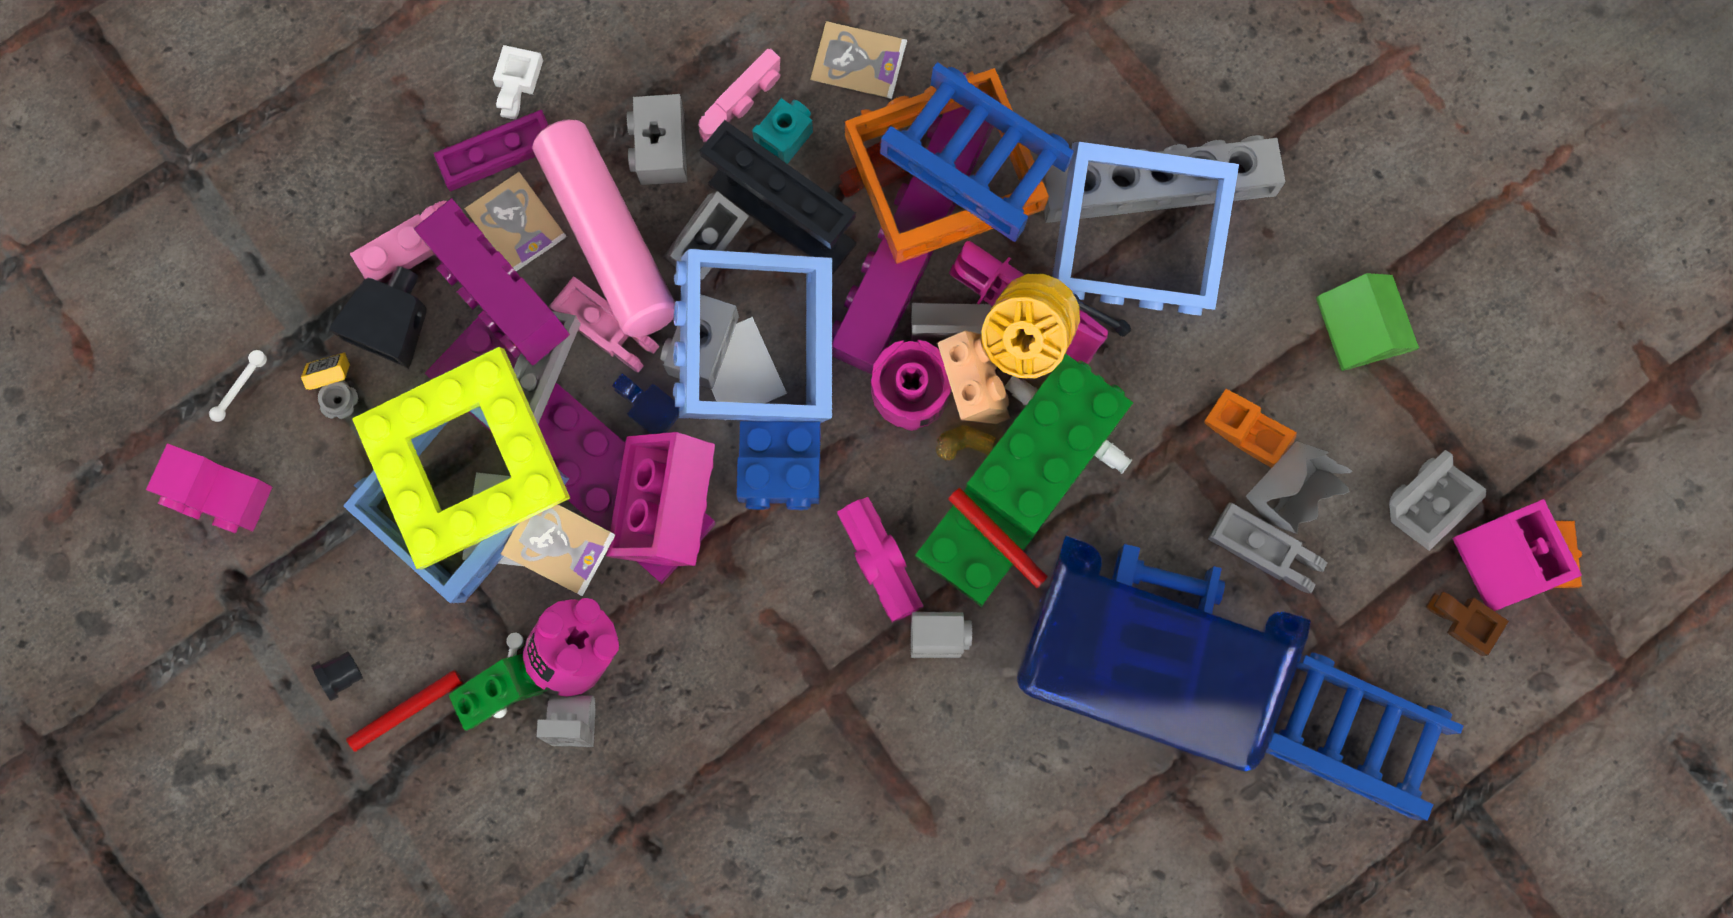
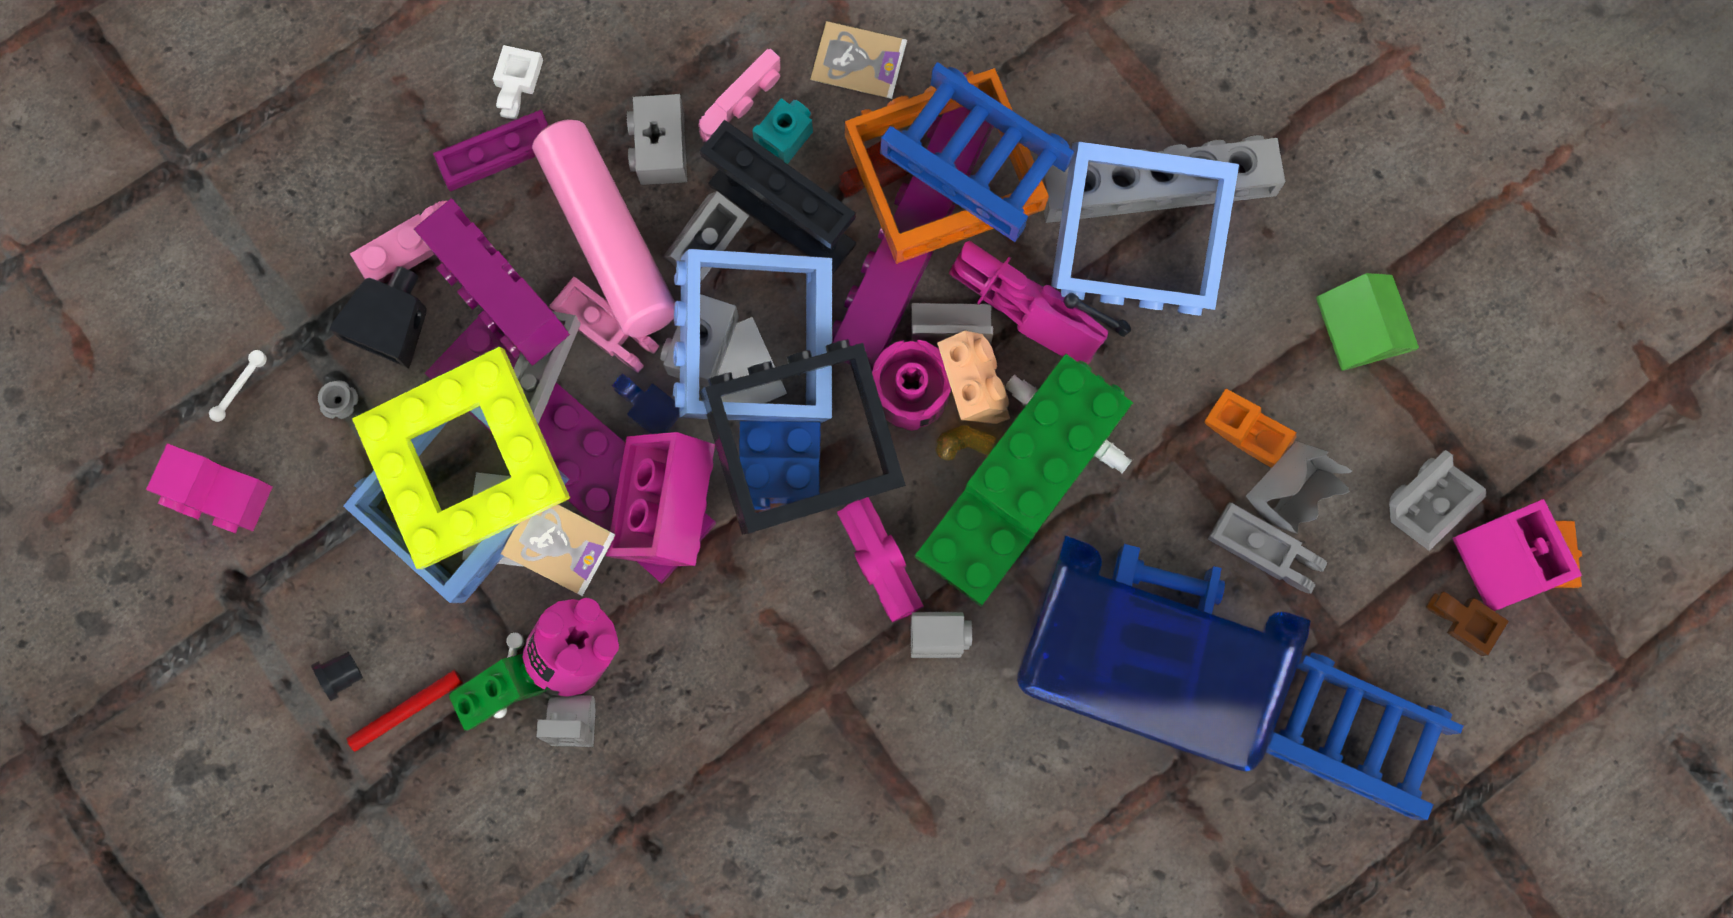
yellow tile [301,352,350,390] -> none
sticker [464,172,567,271] -> none
red bar [948,487,1049,588] -> none
yellow wheel [981,274,1080,378] -> none
none -> black window [699,339,906,535]

